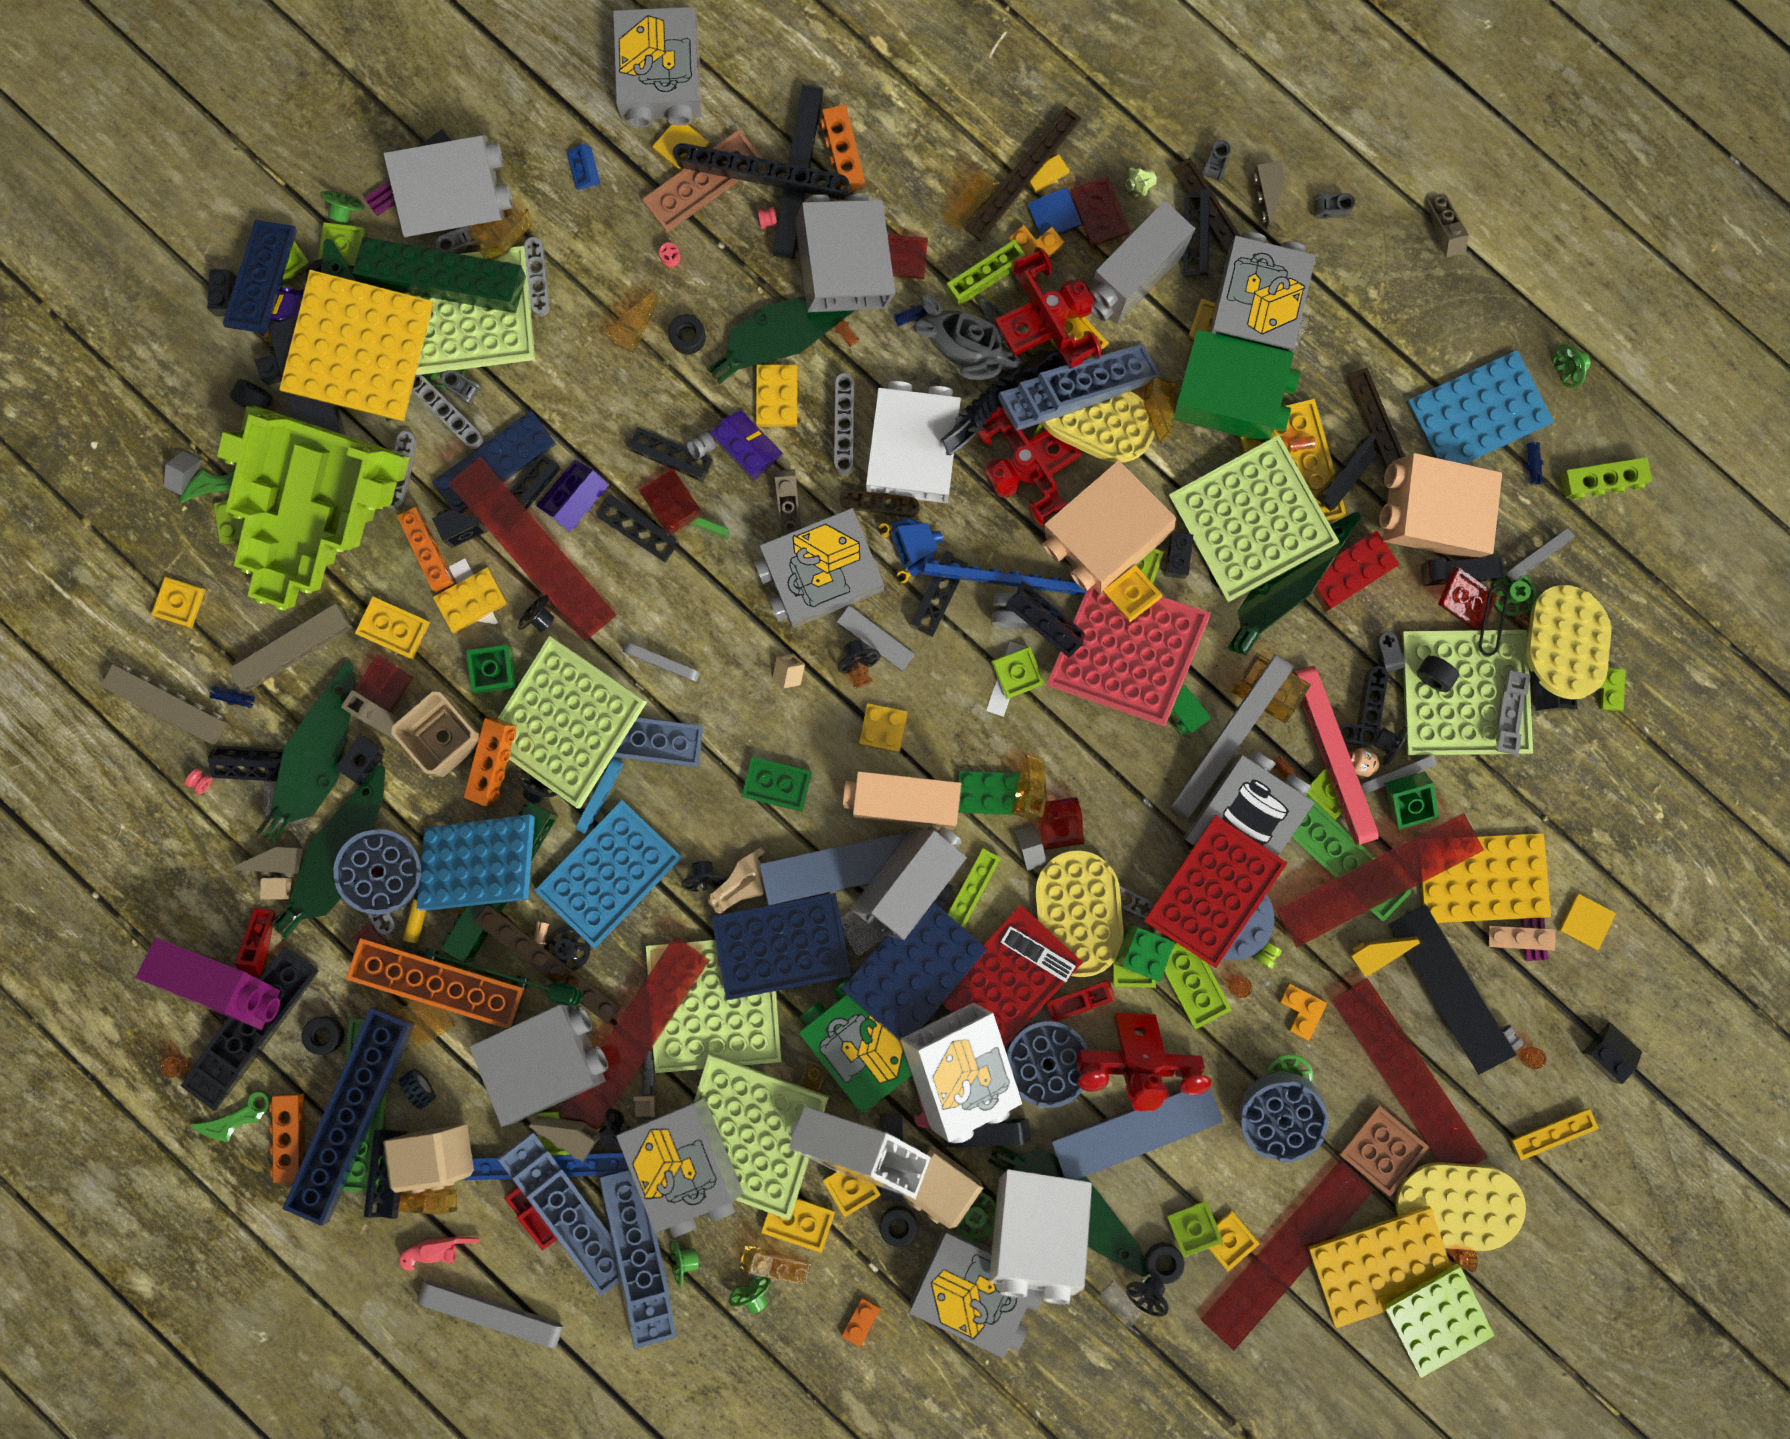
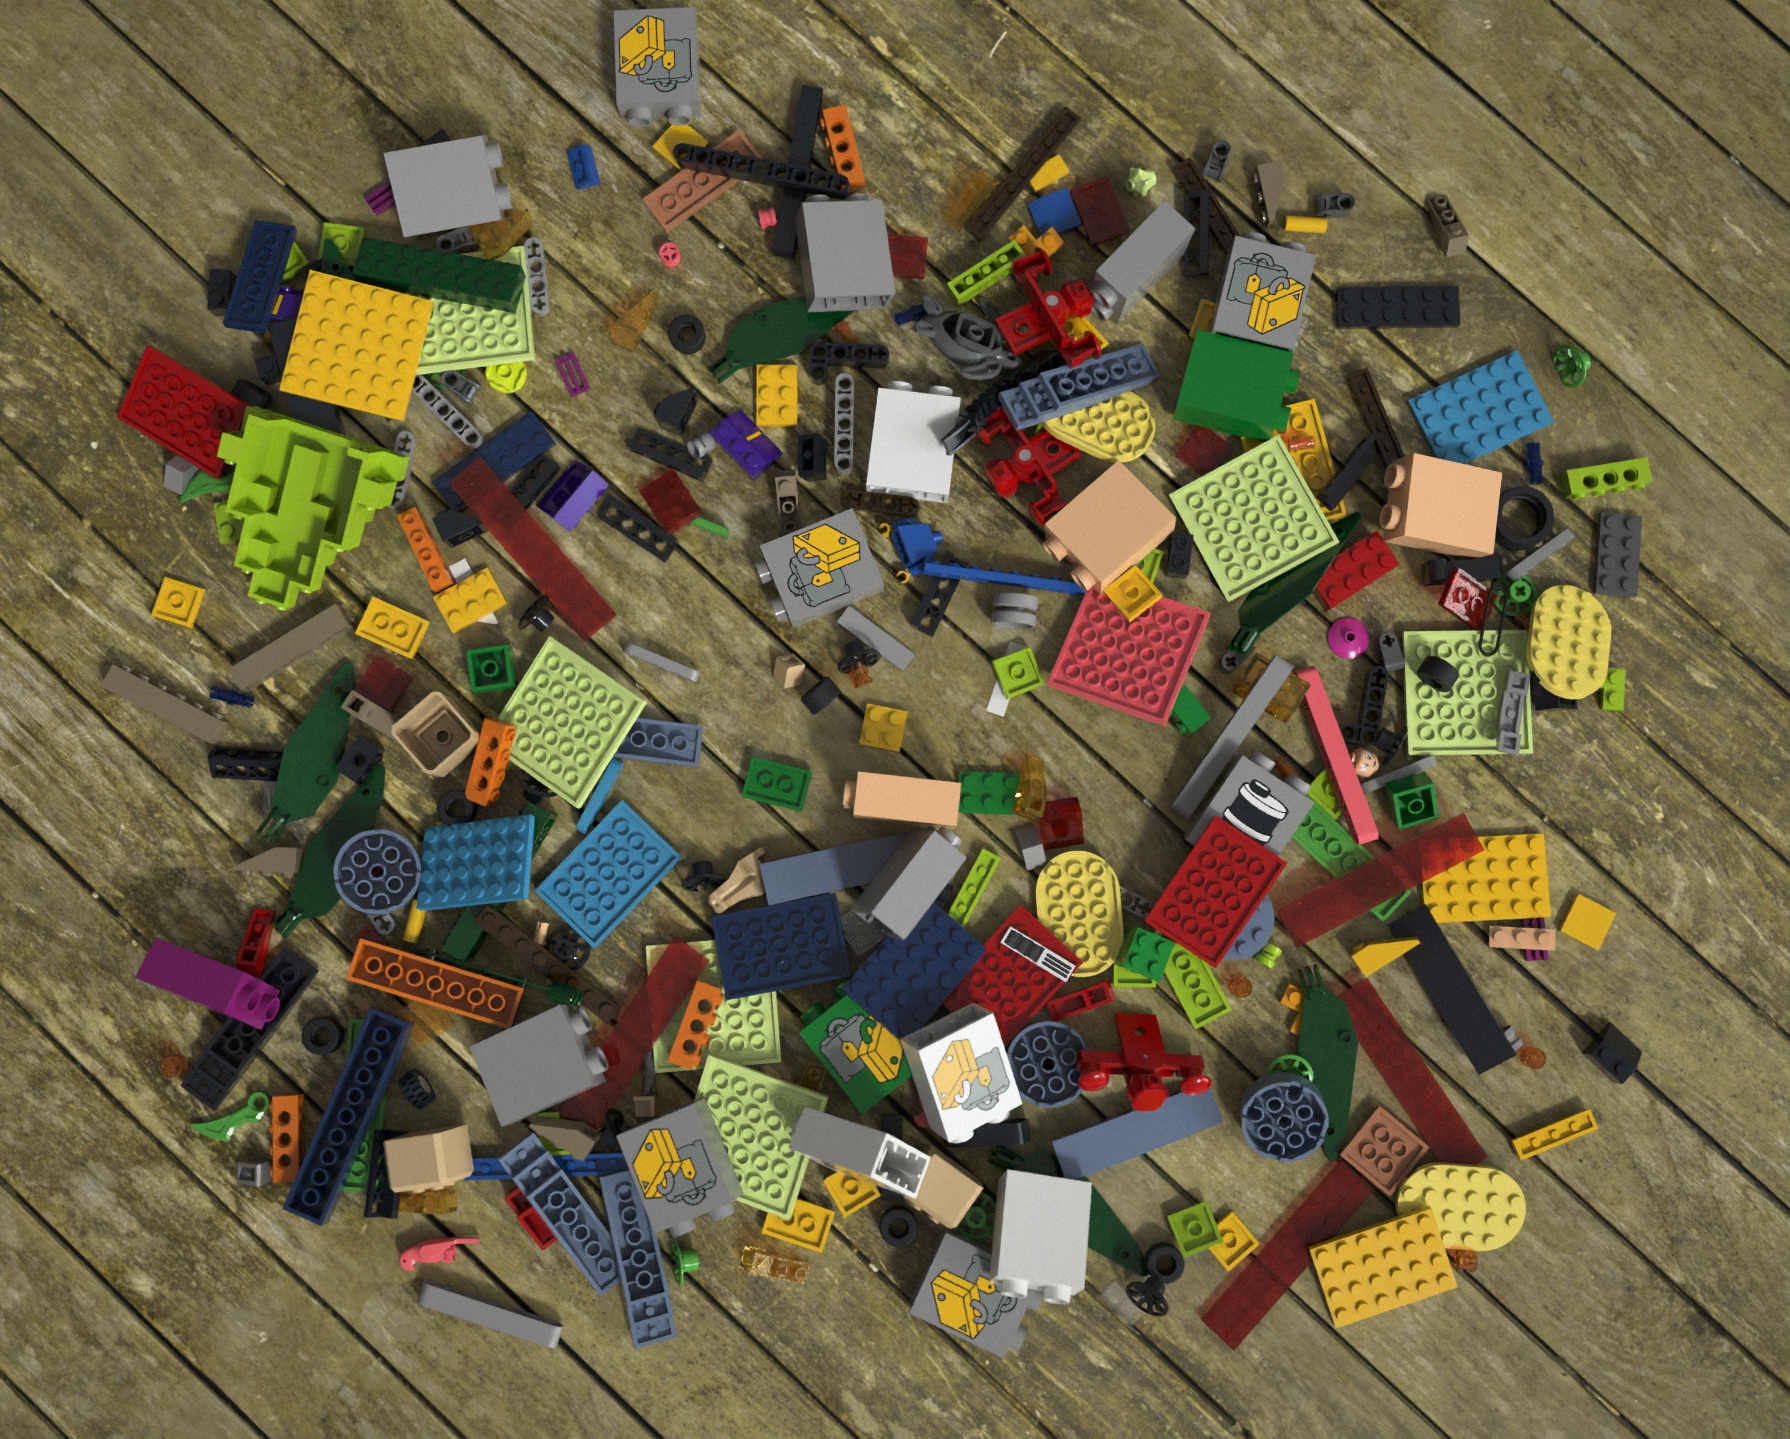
coral wheel [185,768,212,795] -> none
tan panel [260,878,292,900] -> none
bright green wheel [320,191,365,222] -> none
bright green wheel [728,1275,771,1314] -> none
orange plate [841,1297,881,1347] -> none
black fence [1006,581,1085,658] -> none
clear yellow slope [1143,376,1177,443] -> none
lime plate [1383,1264,1495,1378] -> none
none -> red plate [117,345,251,479]
none -> light grey slope [237,1160,270,1186]
none -> black tyre [436,789,477,826]
none -> neon yellow tile [485,362,527,394]
none -> magenta tile [555,352,591,397]
none -> black slope [654,388,699,437]
none -> orange brick [667,980,725,1070]
none -> black brick [798,433,827,482]
none -> black tyre [801,676,841,715]
none -> black beam [809,342,890,385]
none -> clear red plate [1175,426,1232,476]
none -> dark grey piece [1217,646,1256,674]
none -> yellow piece [1284,215,1327,233]
none -> dark green wing [1297,964,1358,1161]
none -> dark pink dish [1327,618,1369,659]
none -> black plate [1336,286,1460,329]
none -> black tyre [1495,486,1554,551]
none -> dark grey plate [1593,512,1642,598]

